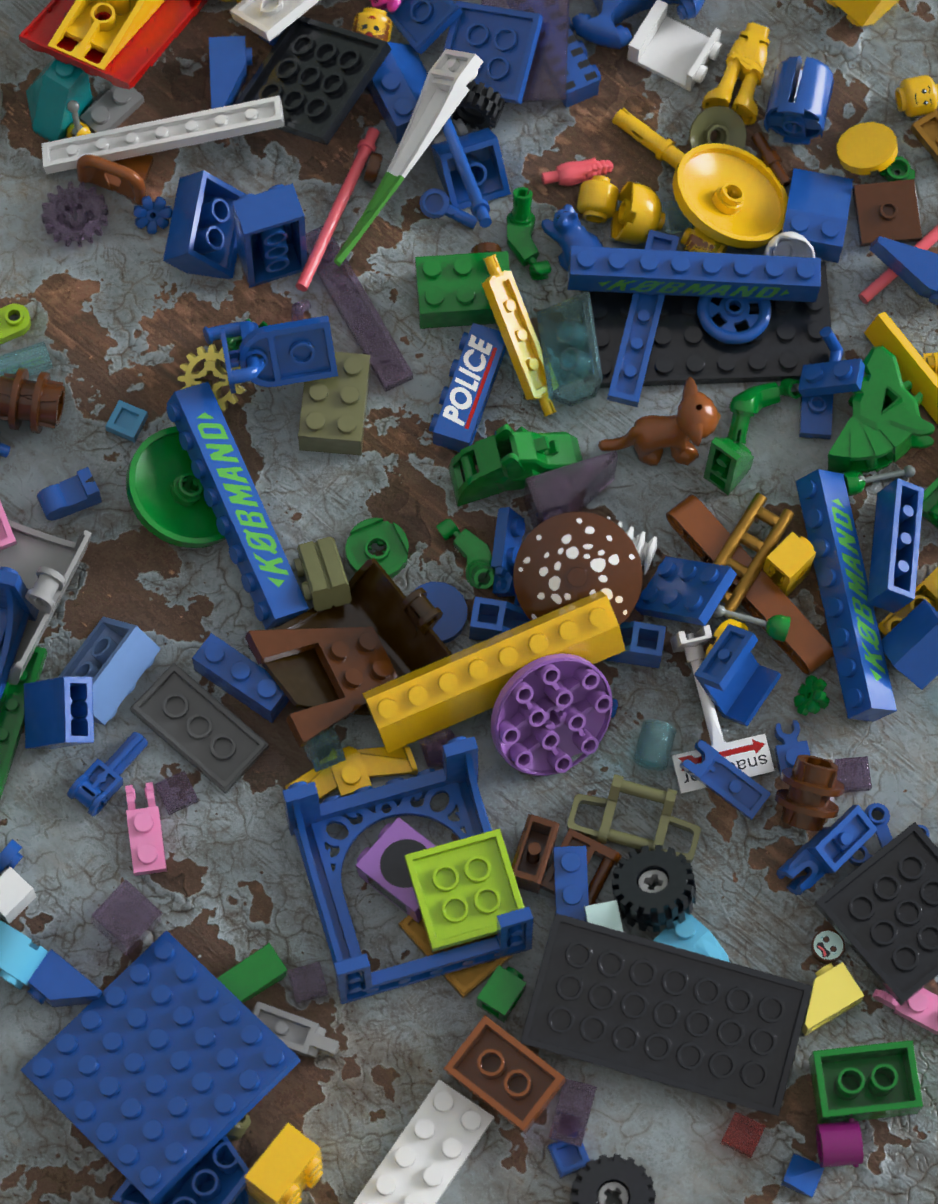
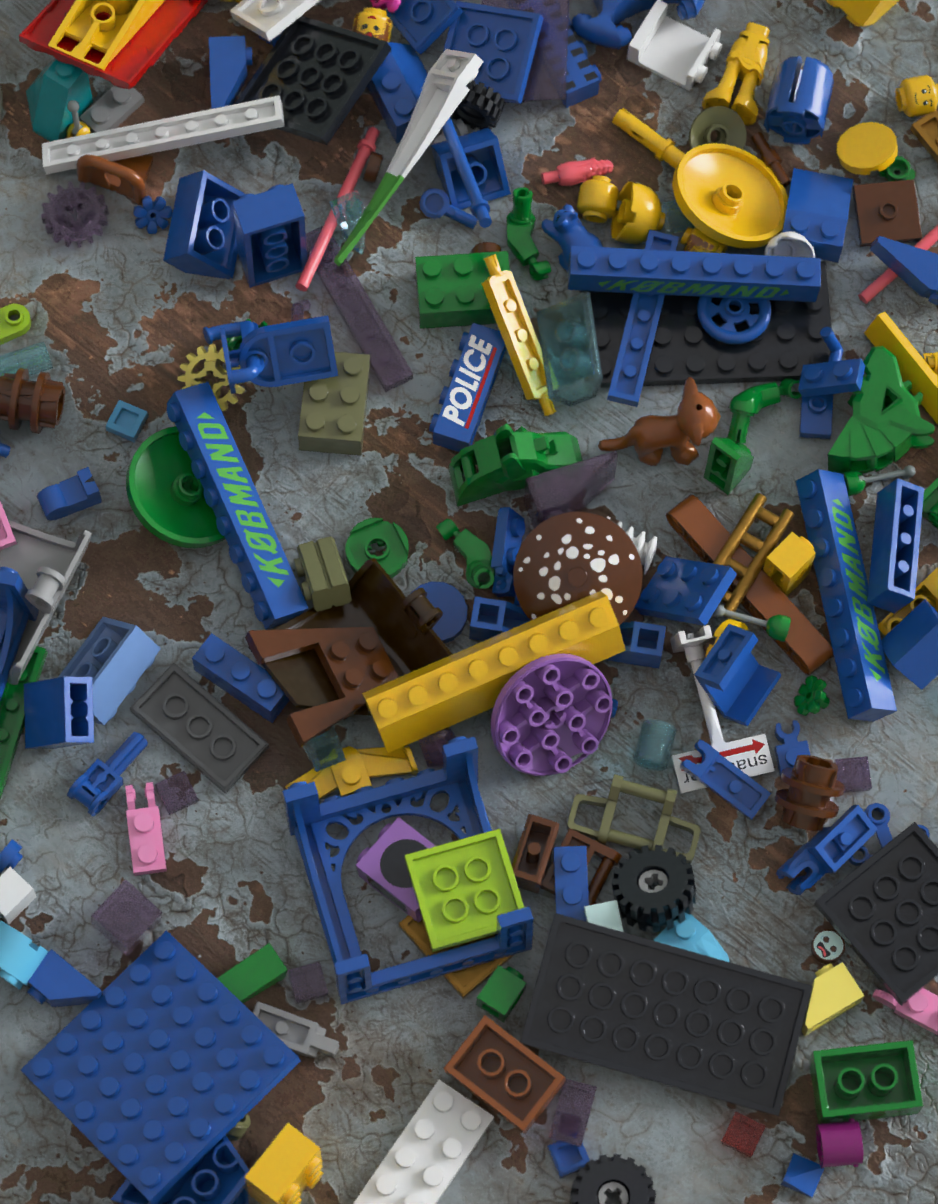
none -> clear light blue plate [329,190,366,255]

